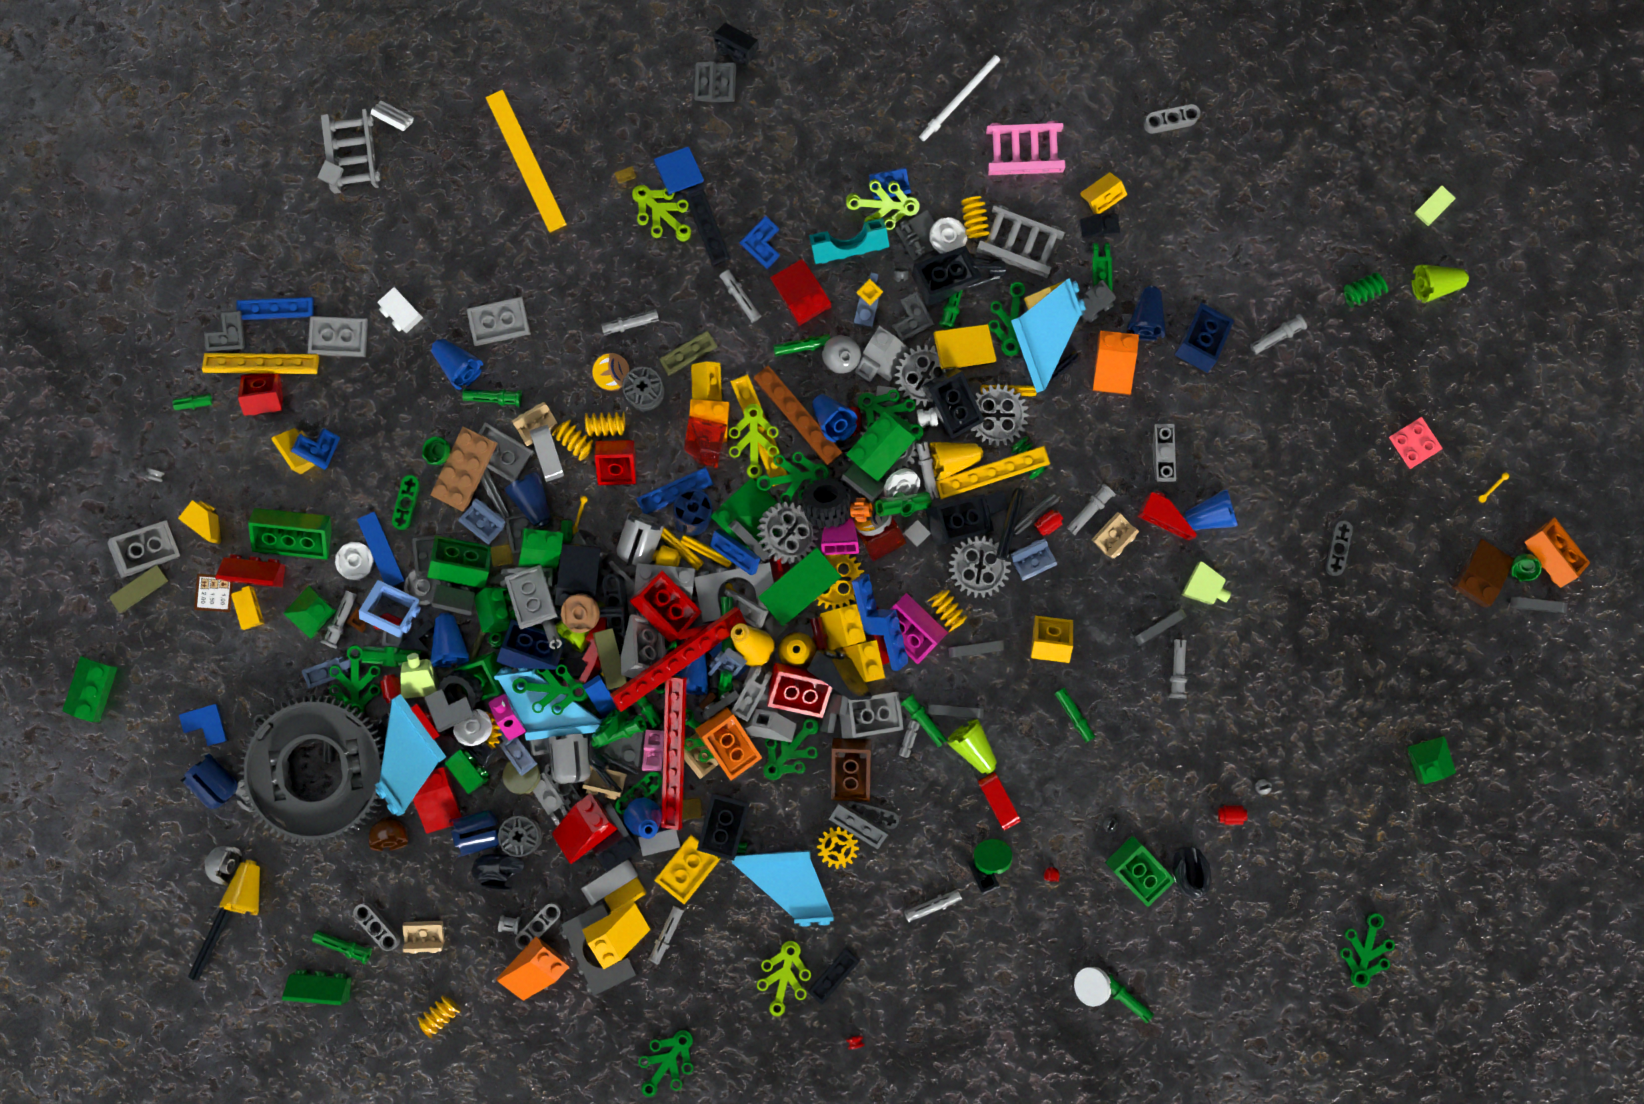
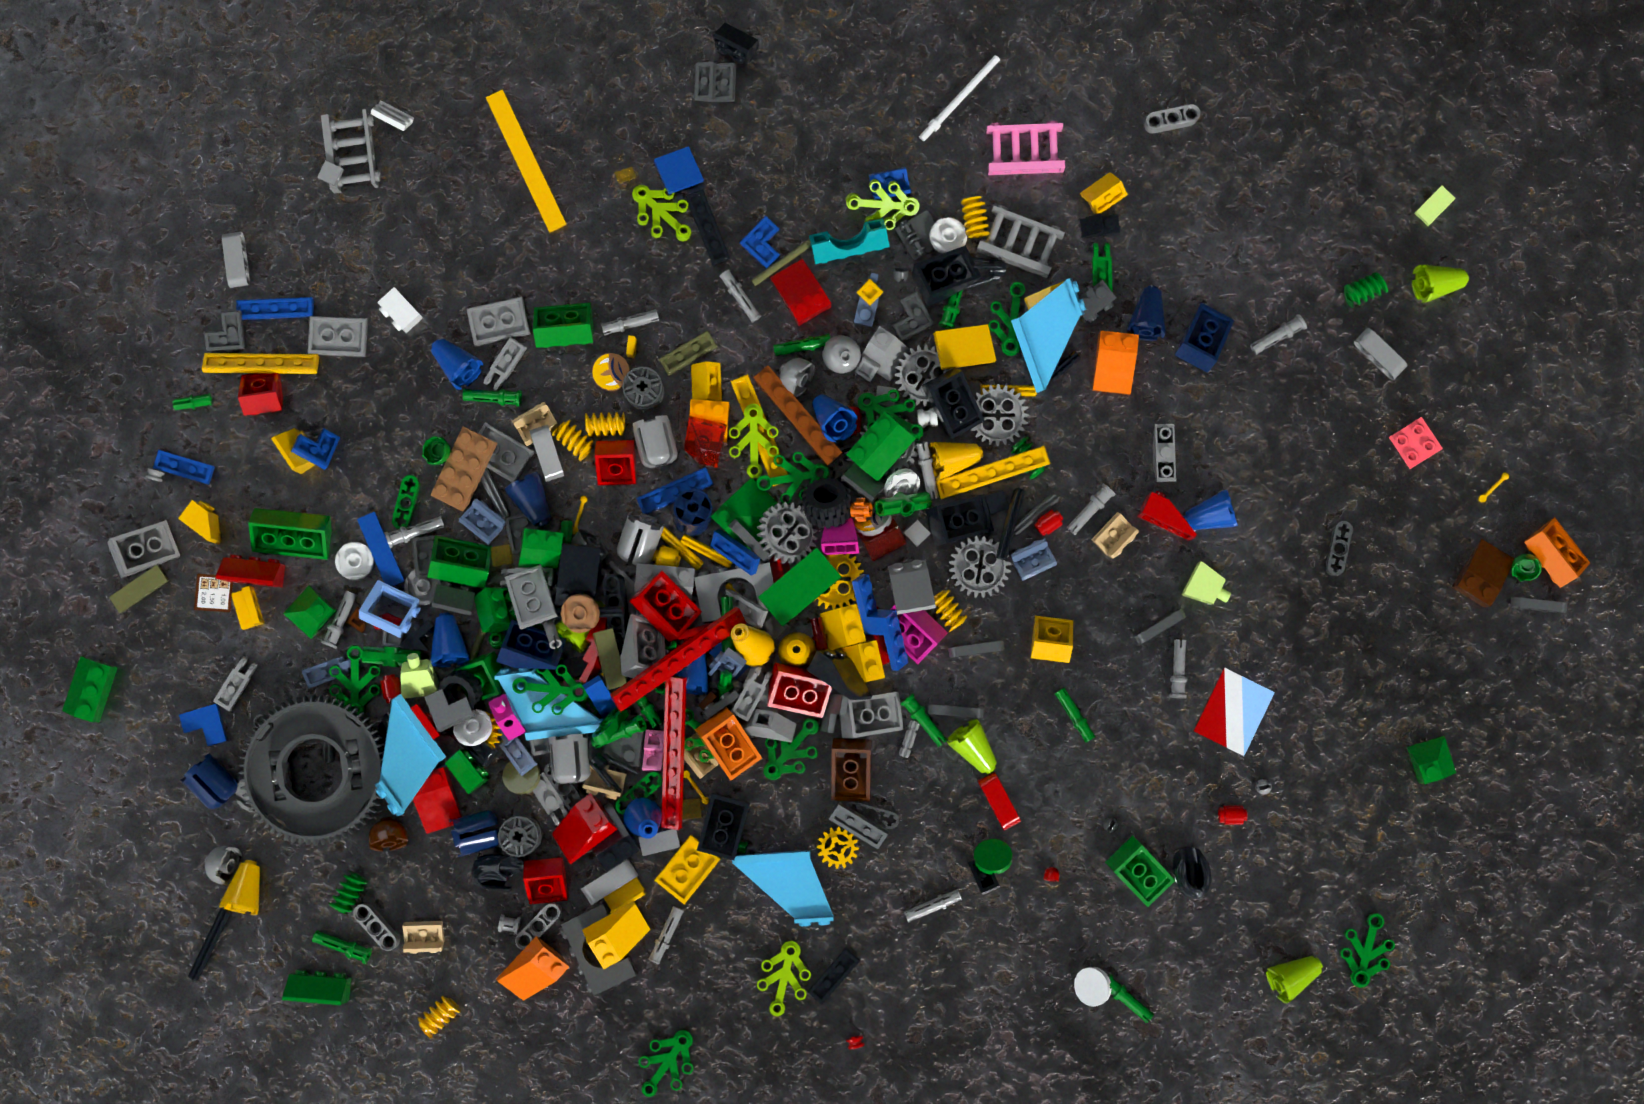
none -> blue plate [153,450,215,485]
none -> light grey hinge [213,656,258,711]
none -> light grey beam [222,232,250,288]
none -> green piece [328,870,368,914]
none -> light grey pin [384,516,444,548]
none -> light grey hinge [483,337,527,391]
none -> red slope [523,857,568,904]
none -> green slope [533,302,593,348]
none -> yellow tile [626,335,637,358]
none -> light grey cylinder [632,415,678,468]
none -> yellow hinge [684,770,709,805]
none -> olive bar [751,239,811,286]
none -> light grey cylinder [779,358,815,397]
none -> light grey slope [888,560,936,615]
none -> sticker [1194,668,1275,756]
none -> lime cone [1266,956,1323,1004]
none -> light grey beam [1354,328,1407,380]

